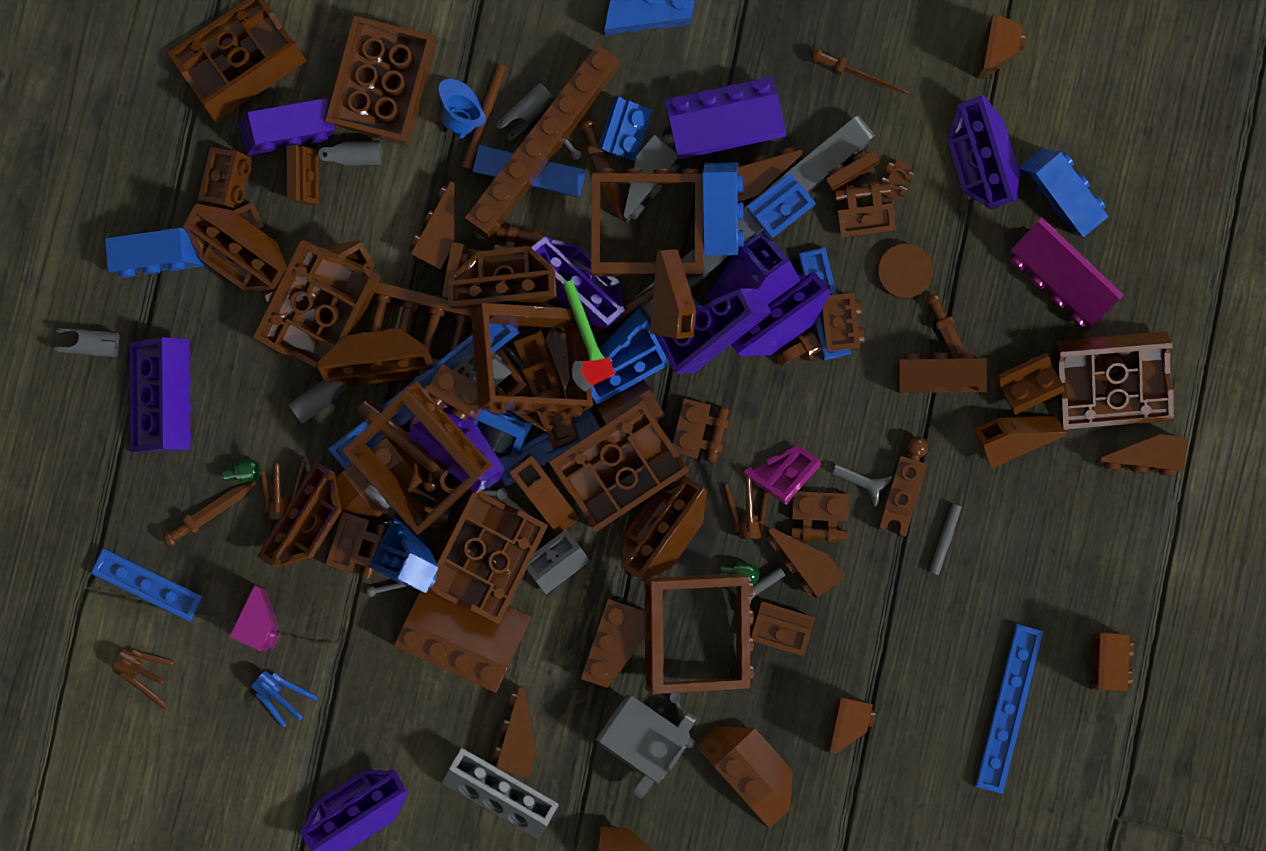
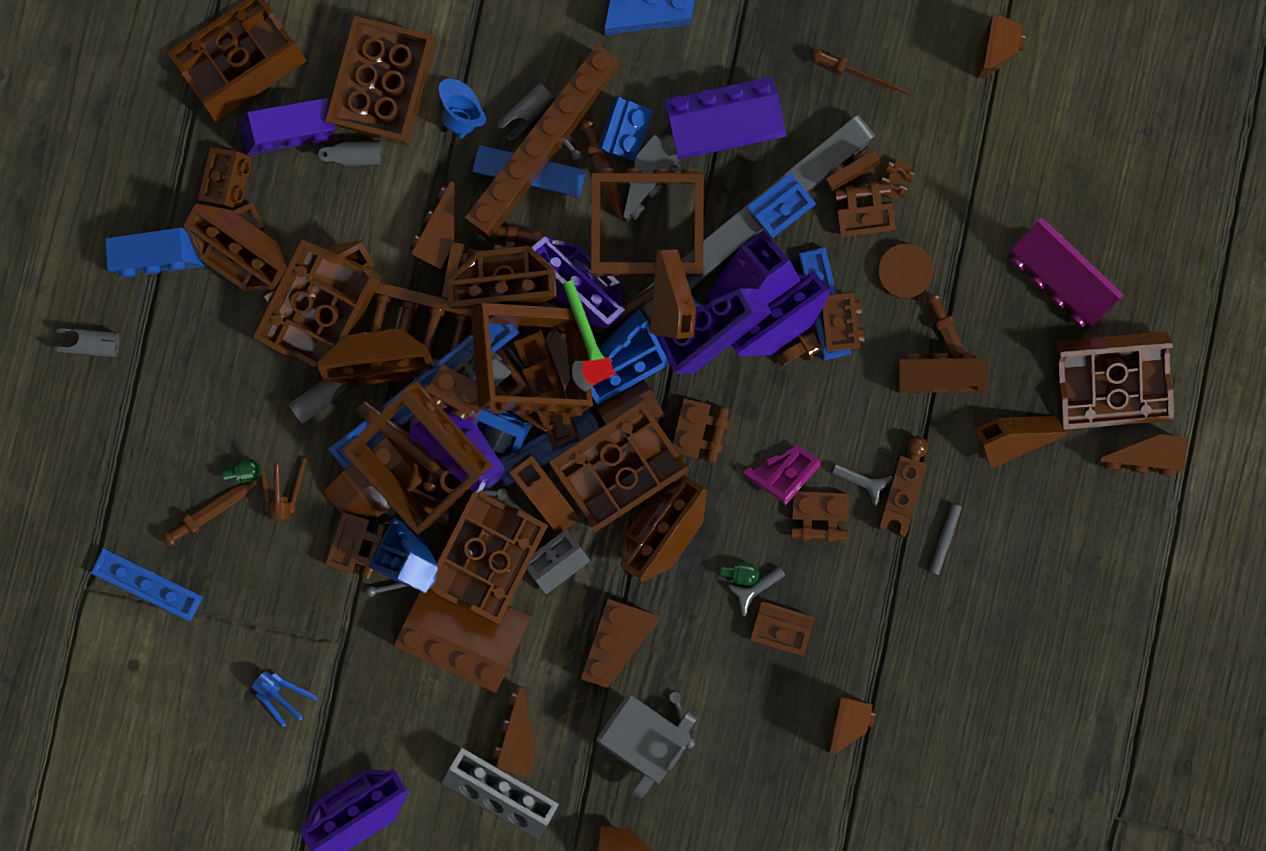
reddish brown plant [114,649,174,709] -> none
dark purple slope [129,337,191,453] -> none
magenta slope [230,586,280,652] -> none
reddish brown wedge [257,462,342,568] -> none
reddish brown plate [287,145,319,206] -> none
reddish brown bar [461,64,507,170] -> none
reddish brown window [644,573,754,694] -> none
reddish brown wedge [695,726,793,828] -> none
blue wedge [703,162,744,255] -> none
reddish brown plant [723,476,769,539] -> none
reddish brown slope [738,148,802,204] -> none
reddish brown slope [766,528,845,598] -> none
dark purple wedge [947,95,1020,210] -> none
blue tile [974,624,1044,794] -> none
reddish brown bracket [997,353,1065,415] -> none
blue wedge [1018,148,1109,238] -> none
reddish brown slope [1090,633,1134,691] -> none

